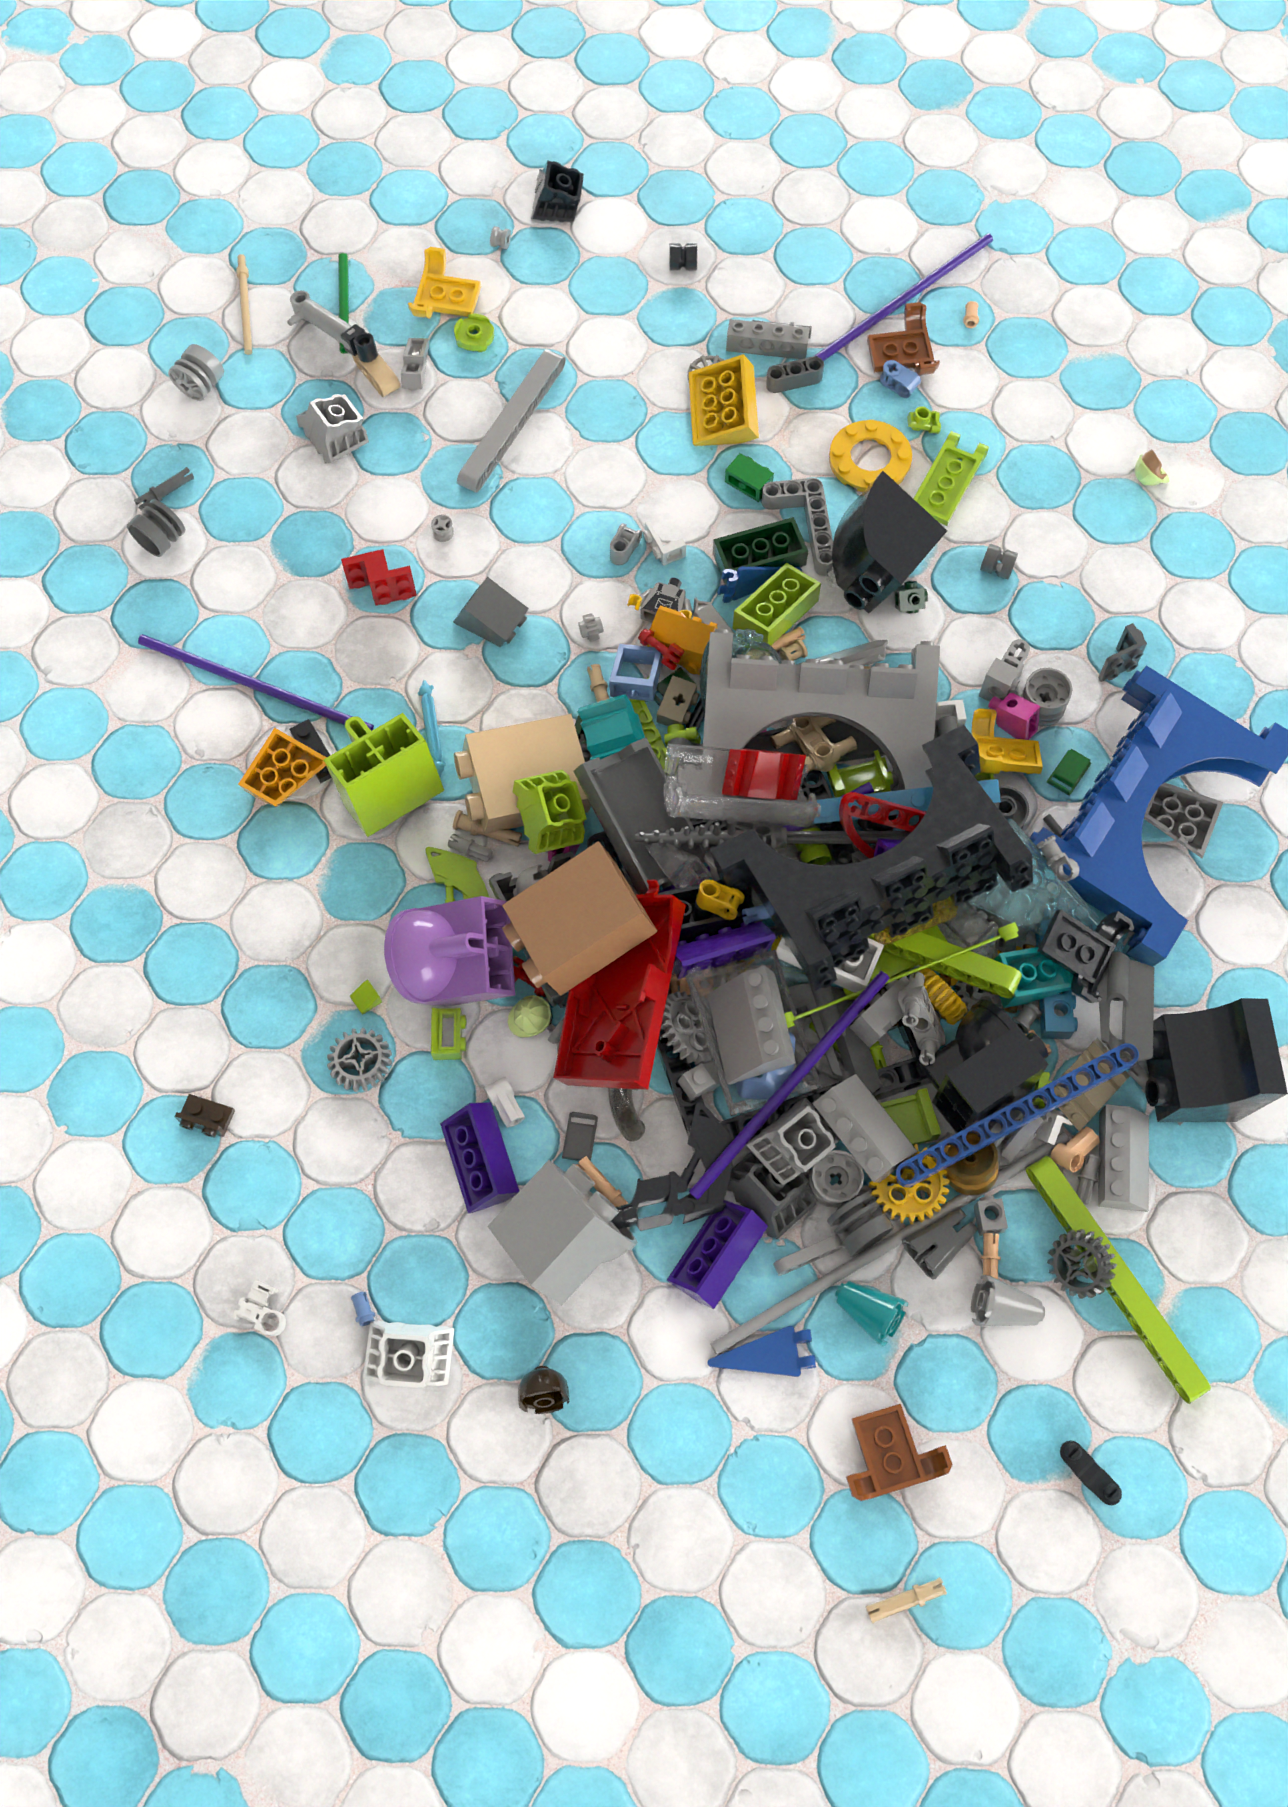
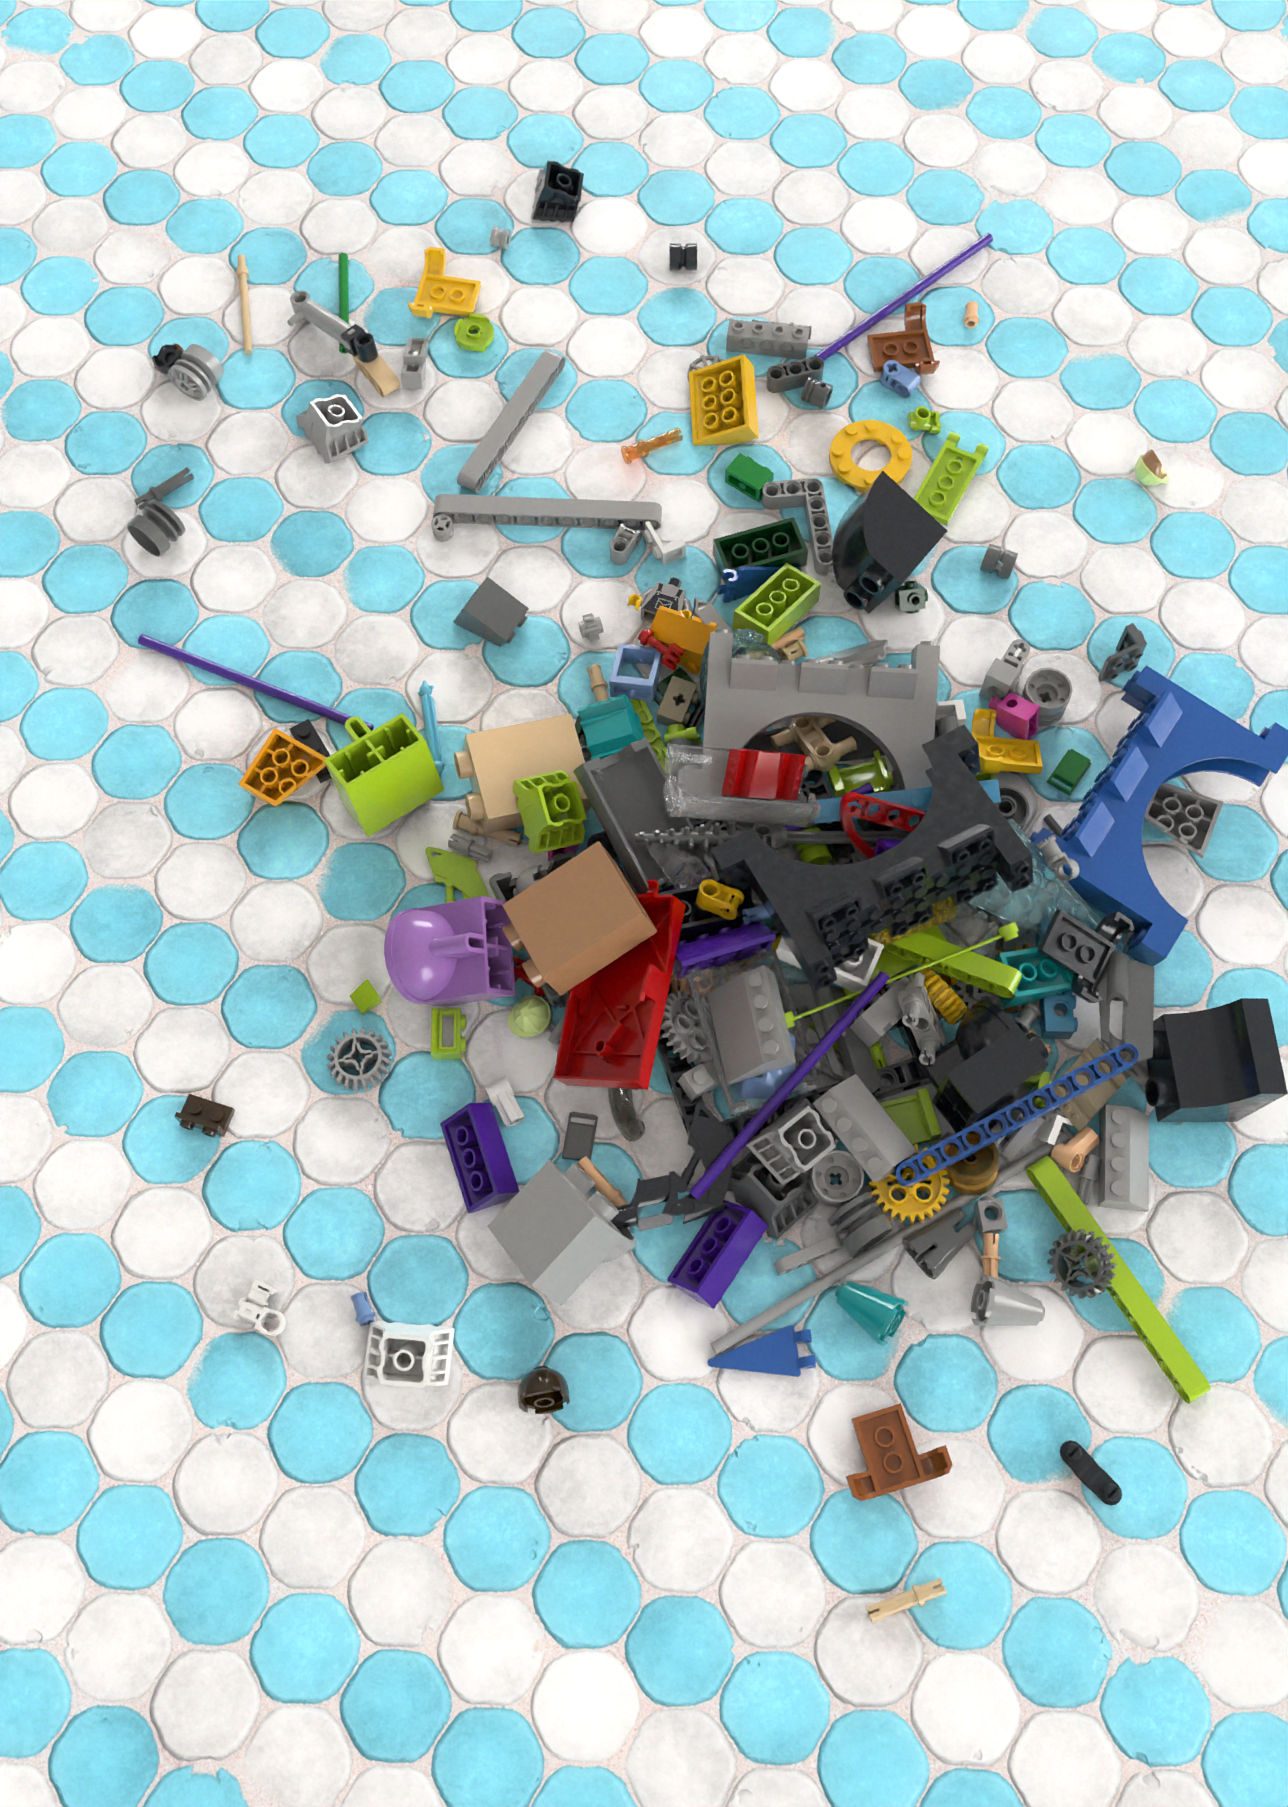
red bracket [341,549,417,606] -> none
none -> black hair [152,343,184,375]
none -> light grey beam [433,494,662,530]
none -> clear orange pin [621,427,683,464]
none -> dark grey piece [801,377,833,409]

